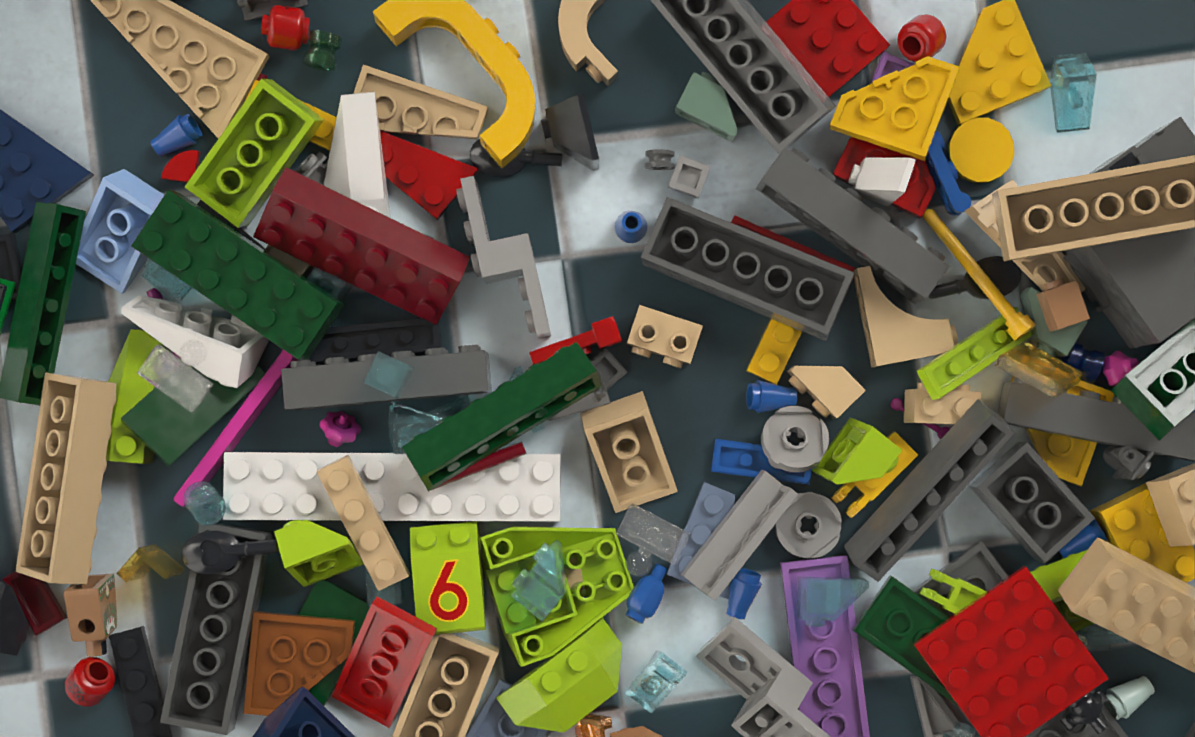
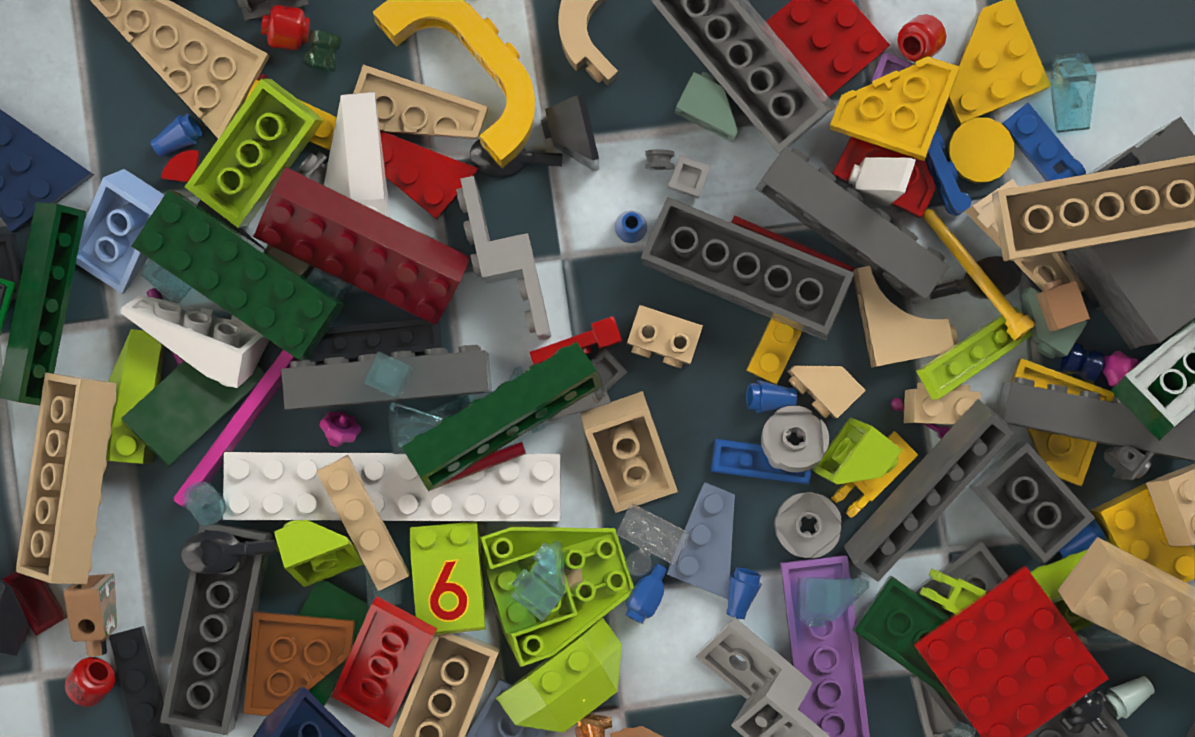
clear yellow panel [116,544,184,583] -> none
clear plate [137,339,214,413] -> none
clear light blue slope [625,651,688,713] -> none
light grey fence [681,470,798,601] -> none
clear yellow tile [995,342,1083,398] -> none
none -> blue plate [1002,102,1086,182]

